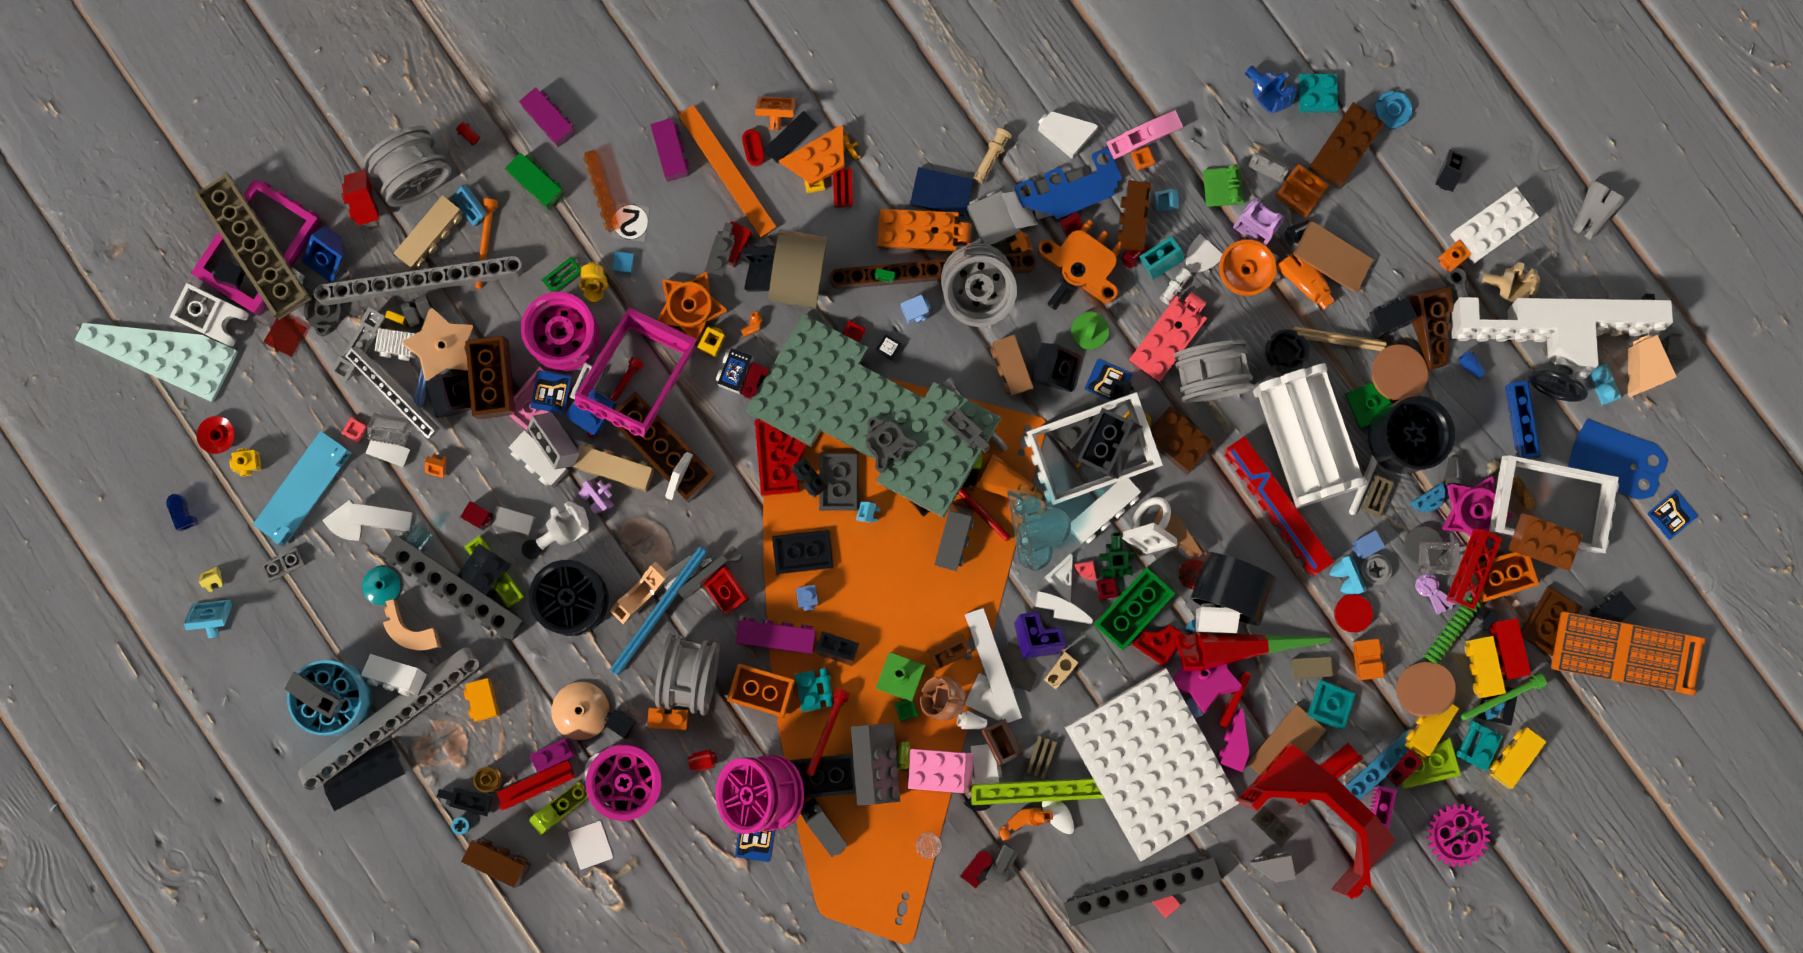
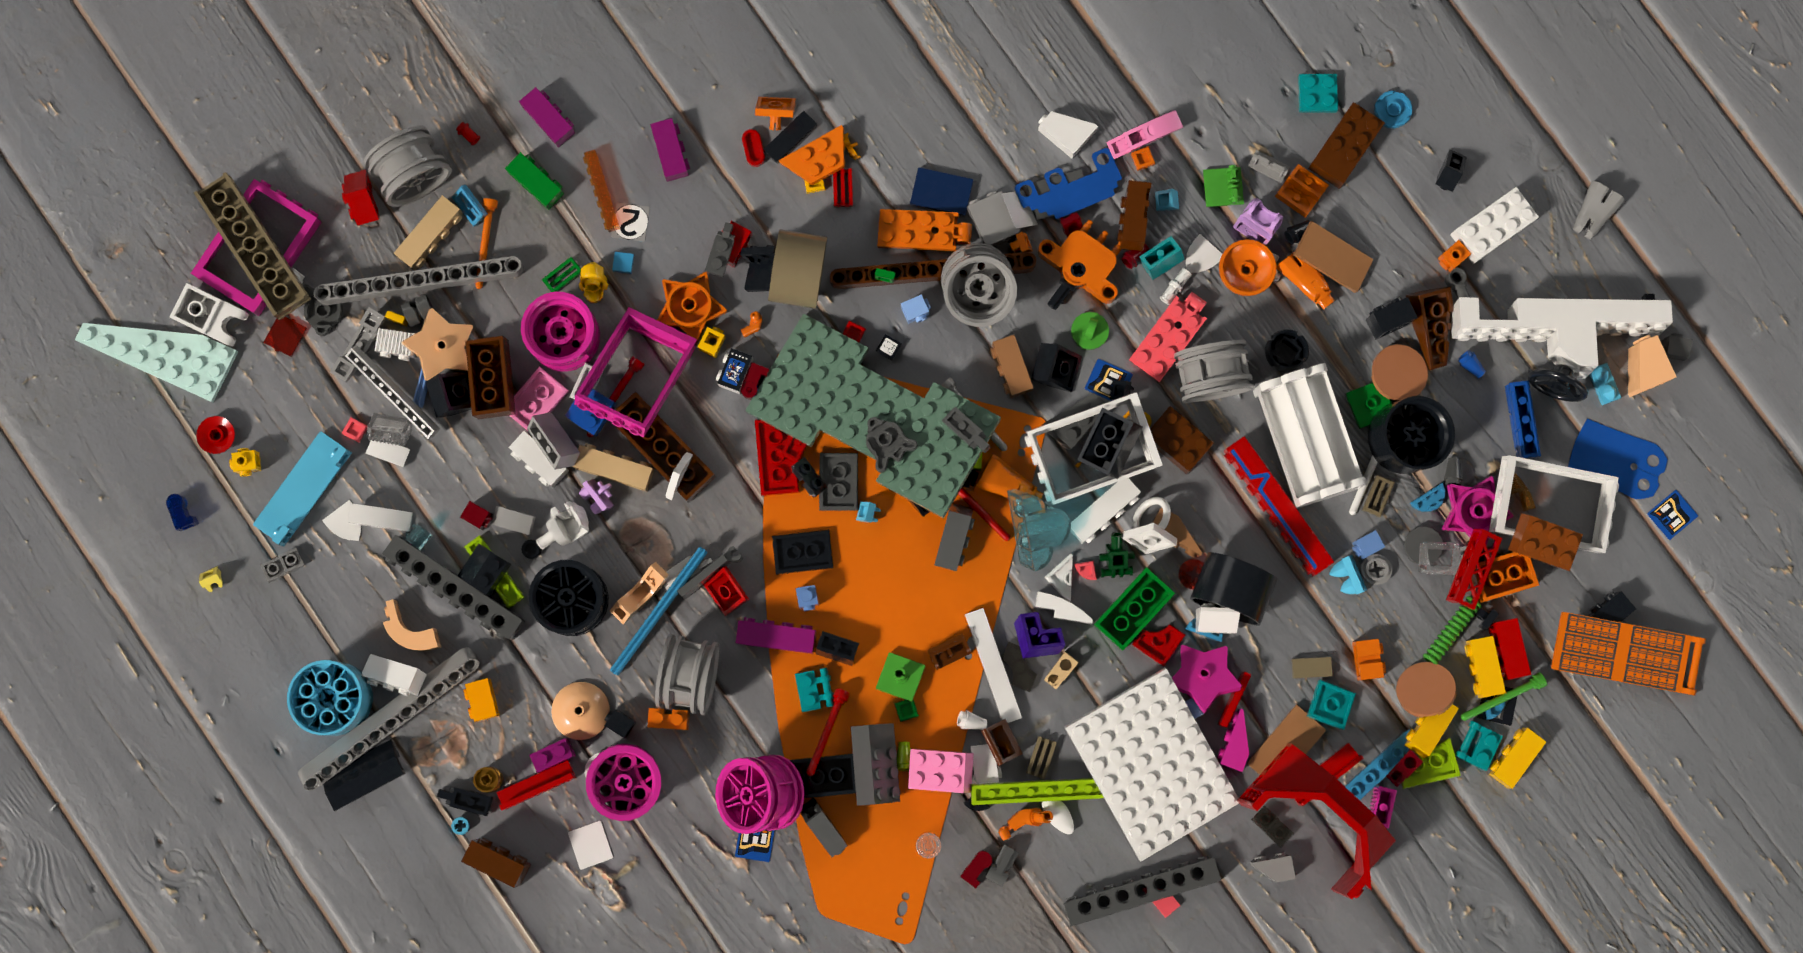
medium azure tile [184,600,232,638] -> none
black brick [213,260,246,290] -> none
dark grey slope [285,672,346,718] -> none
blue slope [302,226,344,283] -> none
teal dish [362,567,401,605] -> none
orange tile [425,453,446,478] -> none
lime slope [529,781,588,836] -> none
sticker [530,370,571,414] -> none
orange tile [678,105,777,238] -> none
red brick [687,749,718,772] -> none
orange brick [727,663,796,718] -> none
nougat piece [920,676,966,721] -> none
white sticker [965,673,1014,721] -> none
tan pin [973,128,1012,184] -> none
dark red tile [1096,578,1119,601] -> none
red plate [1176,632,1332,671] -> none
blue piece [1244,65,1297,113] -> none
tan axle [1292,327,1386,351] -> none
red tile [1334,595,1373,633] -> none
lavender piece [1415,573,1457,615] -> none
dark pink gear [1425,803,1490,867] -> none
tan piece [1482,262,1540,303] -> none
reddish brown tile [1521,586,1582,656] -> none

